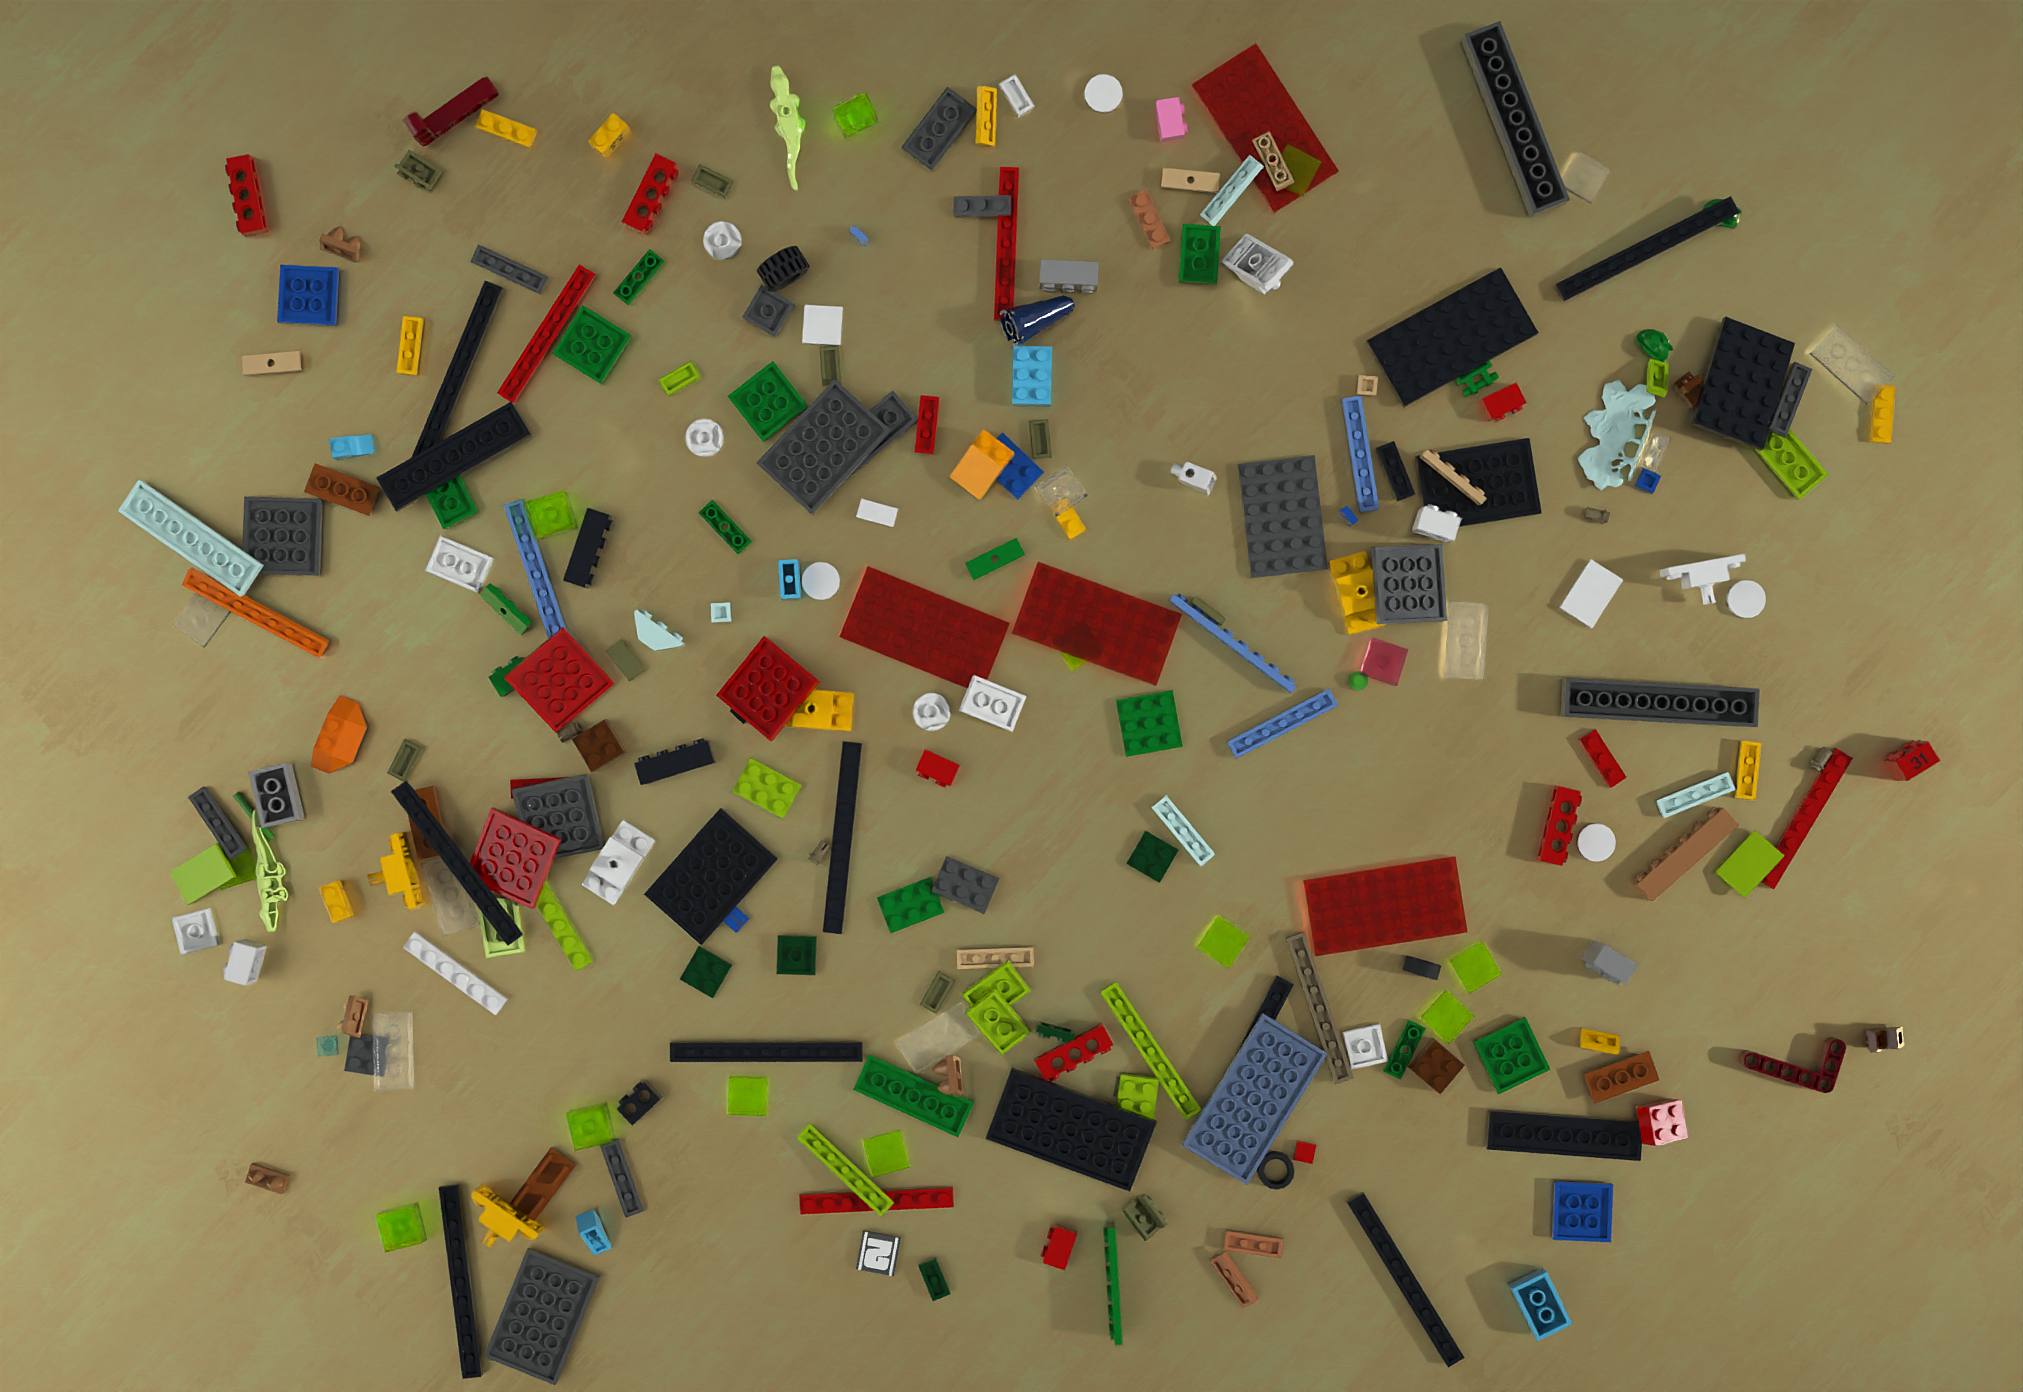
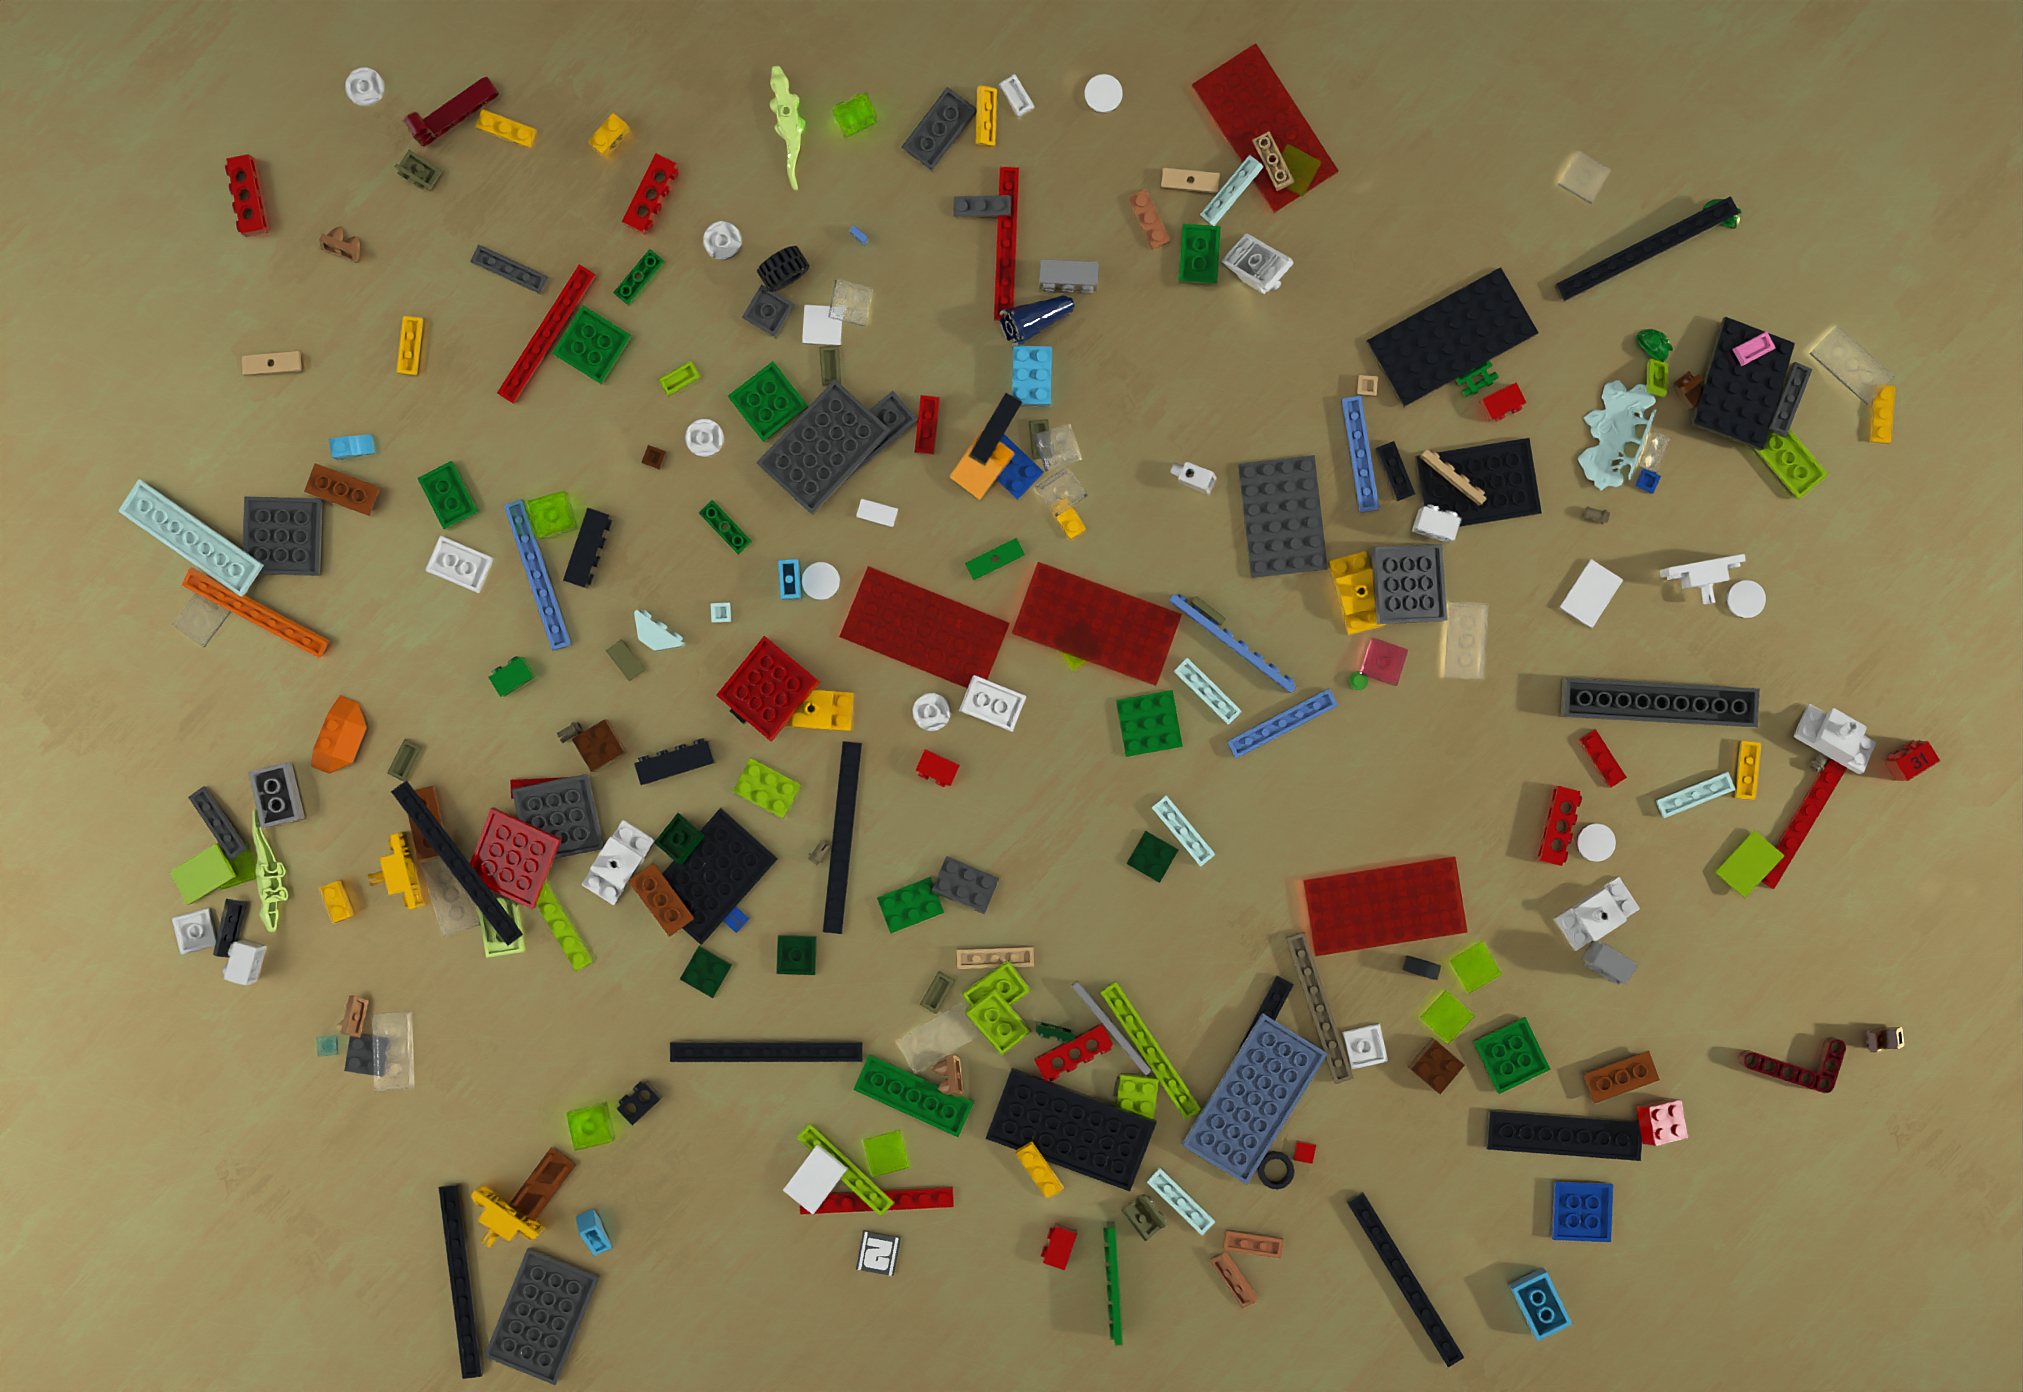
bright green bar [233,792,274,841] -> none
medium nougat tile [245,1163,289,1194] -> none
blue plate [277,265,339,326] -> none
black plate [376,402,531,512] -> none
clear neon green brick [376,1202,427,1253] -> none
white plate [403,931,508,1015] -> none
black plate [412,280,504,457] -> none
green tile [480,583,531,636] -> none
red plate [504,627,614,733] -> none
dark grey tile [600,1138,644,1218] -> none
olive tile [691,164,734,199] -> none
clear neon green tile [728,1076,768,1116] -> none
dark green plate [918,1257,951,1301] -> none
bright pink brick [1155,97,1187,142] -> none
clear neon green tile [1197,915,1250,969] -> none
blue tile [1339,506,1358,526] -> none
green tile [1383,1019,1426,1080] -> none
dark grey brick [1461,21,1570,218] -> none
yellow plate [1580,1028,1620,1055] -> none
medium nougat brick [1633,807,1739,902] -> none
none -> black plate [213,898,247,958]
none -> white tile [345,67,384,106]
none -> dark orange brick [628,863,695,937]
none -> reddish brown plate [641,445,667,470]
none -> dark green plate [654,813,705,865]
none -> white tile [783,1145,848,1215]
none -> clear plate [828,279,873,326]
none -> black tile [968,393,1022,466]
none -> yellow plate [1015,1142,1064,1199]
none -> clear plate [1034,424,1082,472]
none -> light grey tile [1072,981,1151,1075]
none -> light aqua plate [1146,1167,1215,1235]
none -> light aqua plate [1173,658,1242,725]
none -> white brick [1554,876,1640,951]
none -> bright pink tile [1733,331,1776,366]
none -> white brick [1793,704,1876,775]

